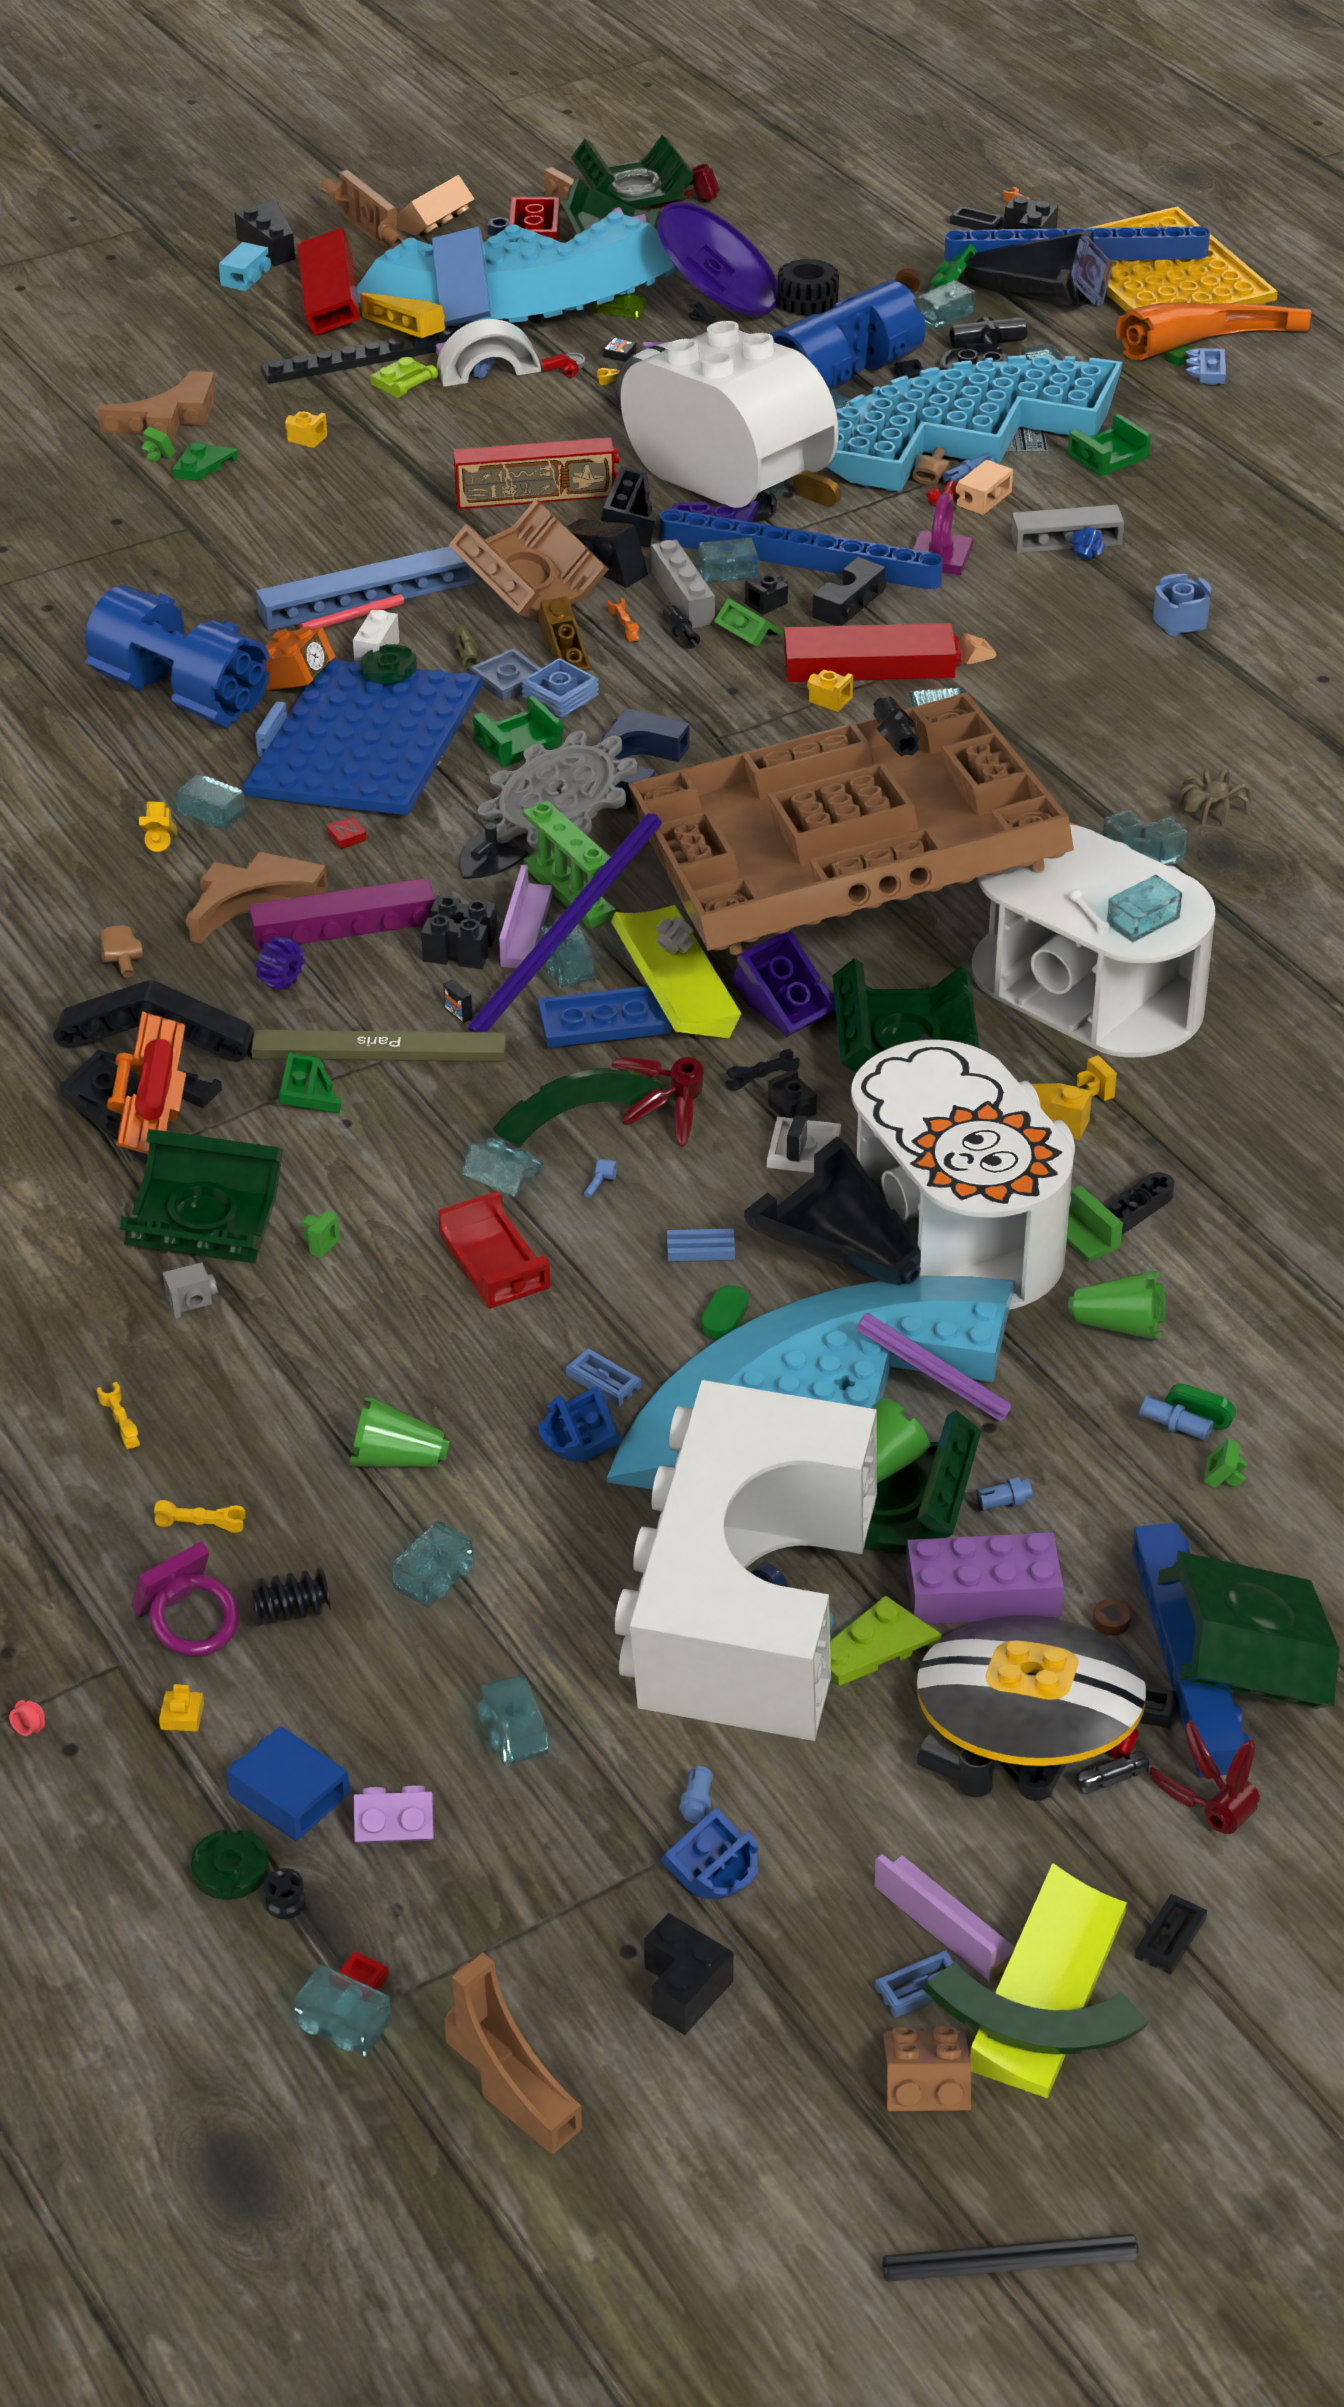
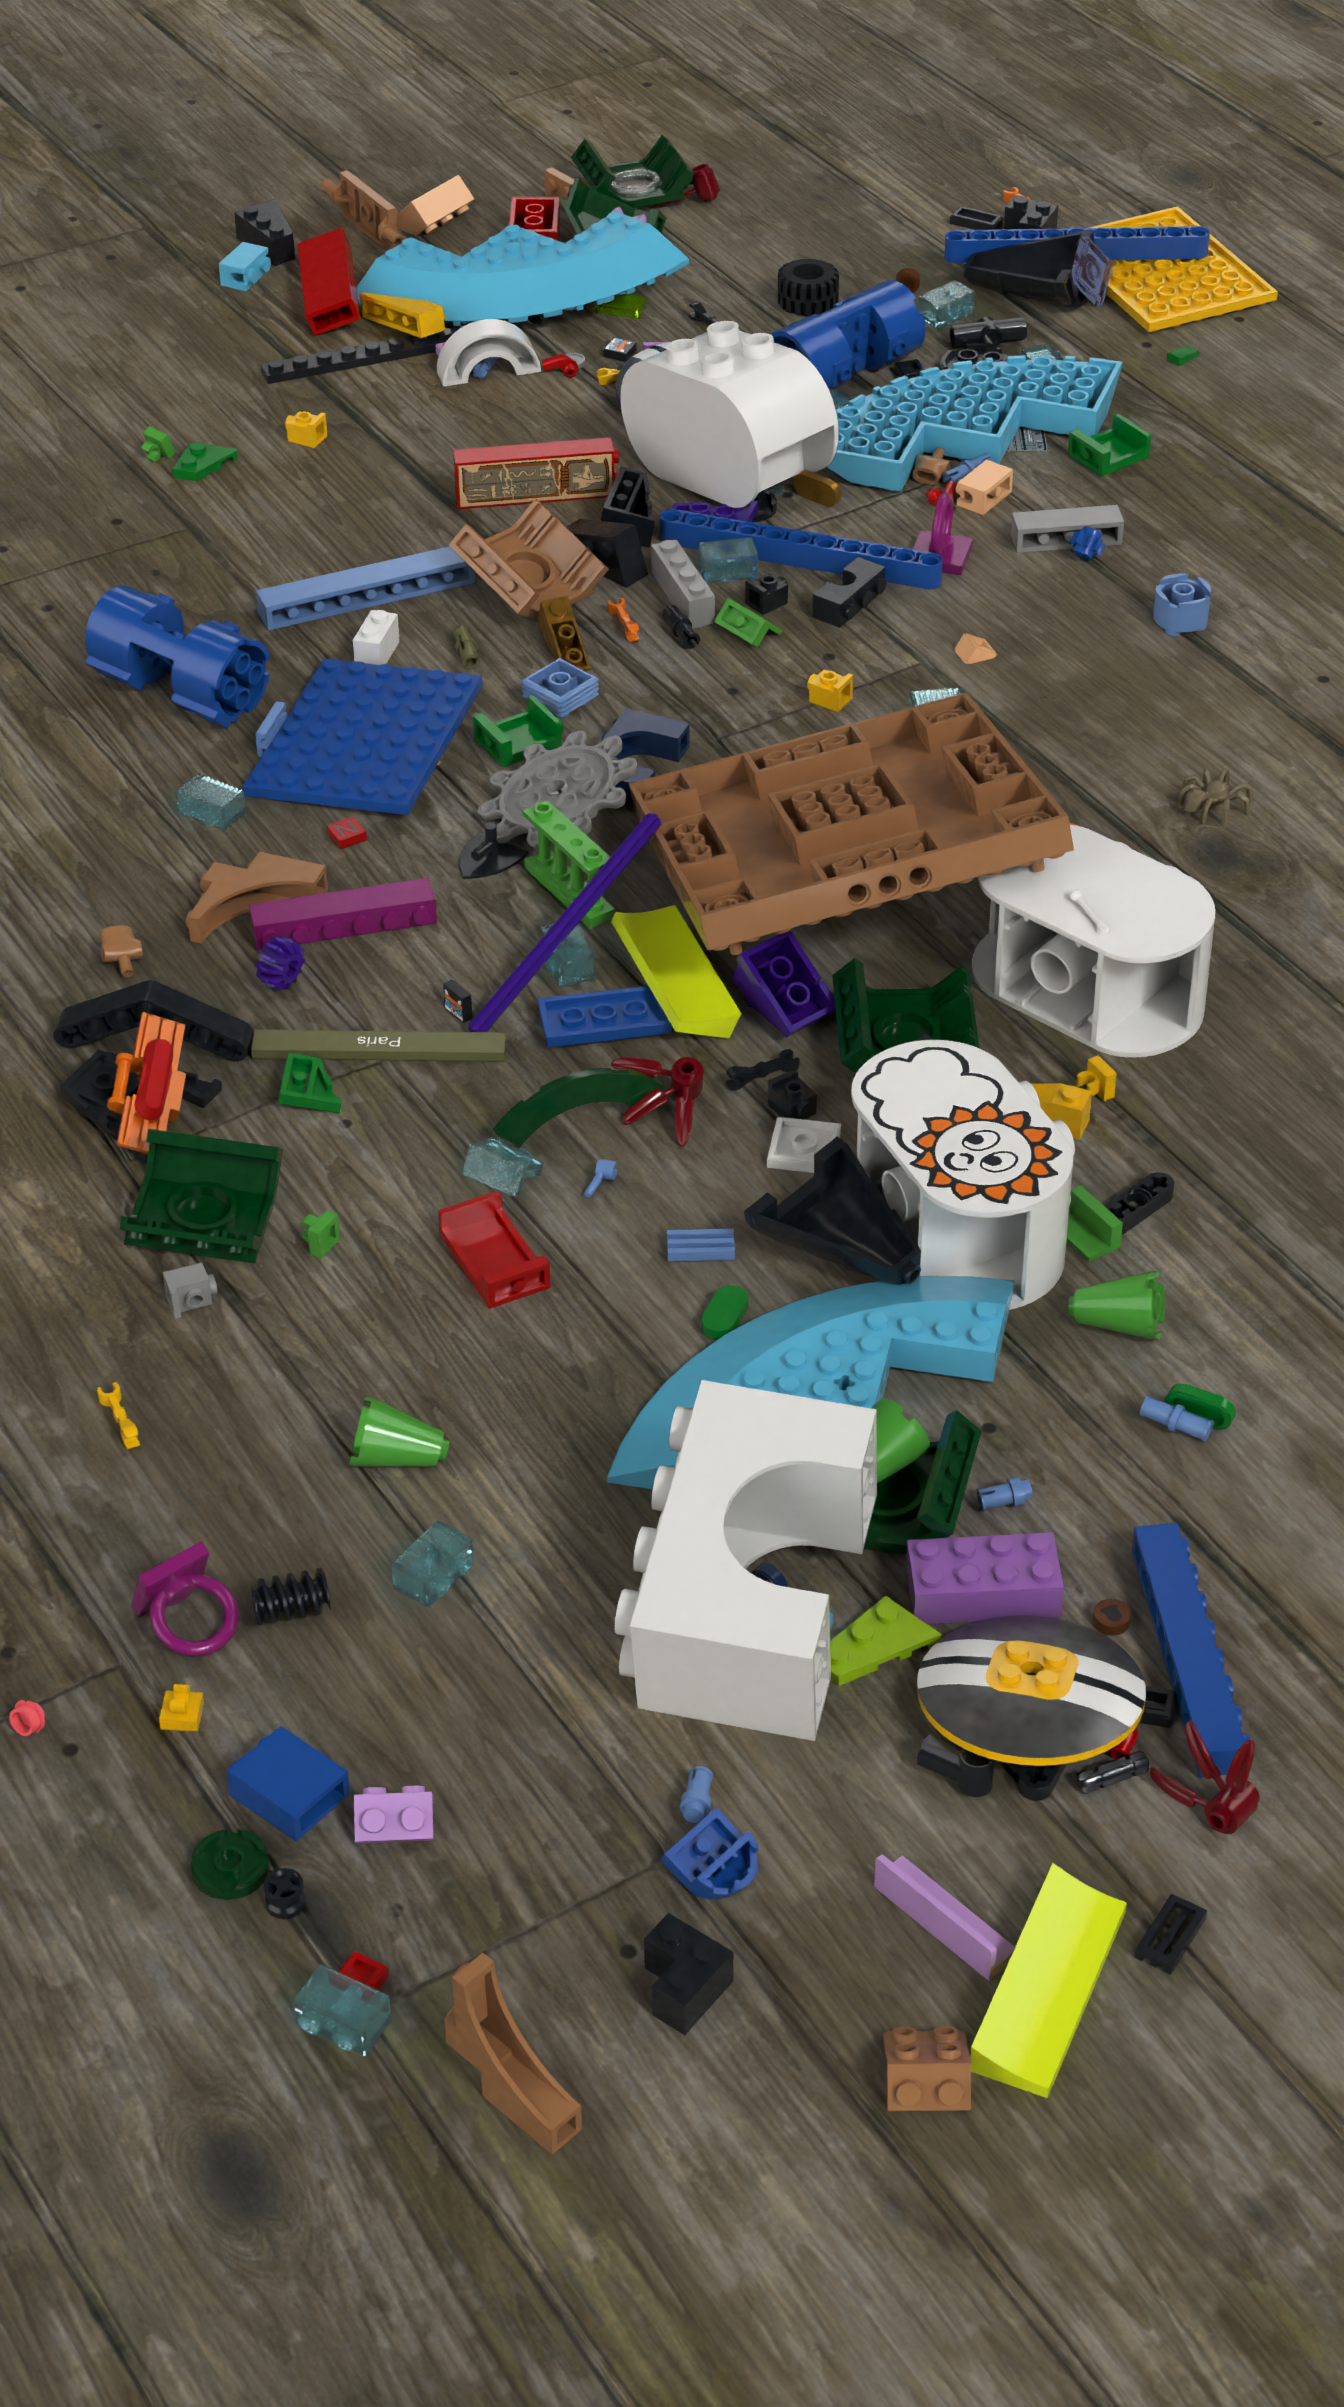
medium nougat arch [98,371,216,441] -> none
yellow hips [139,802,177,853] -> none
yellow piece [154,1500,246,1533] -> none
orange brick [265,626,335,690] -> none
coral bar [300,594,404,628] -> none
dark green tile [361,644,418,684] -> none
lime plate [370,356,438,398] -> none
black brick [421,896,498,969] -> none
medium blue tile [432,226,491,327] -> none
sand blue tile [469,648,542,701] -> none
clear light blue brick [477,1674,548,1766] -> none
dark blue tile [488,217,510,236] -> none
lavender panel [499,865,553,968] -> none
blue slope [538,1386,623,1462] -> none
medium blue tile [566,1348,641,1407] -> none
light grey gear [655,916,694,955] -> none
dark purple dish [657,202,778,316] -> none
brick [784,623,961,682] -> none
black tile [786,1115,807,1162] -> none
medium lavender axle [856,1313,1011,1421] -> none
black piece [873,696,920,757] -> none
medium blue tile [875,1950,954,2019] -> none
black axle [882,2234,1139,2282] -> none
dark green tile [923,1962,1149,2054] -> none
green wing [928,243,977,300] -> none
clear light blue brick [1103,809,1188,866] -> none
clear light blue brick [1107,875,1182,943] -> none
orange brick [1116,302,1311,361] -> none
dark green panel [1158,1551,1340,1709] -> none
medium blue plate [1186,348,1226,385] -> none
bright green tile [1204,1438,1248,1488] -> none

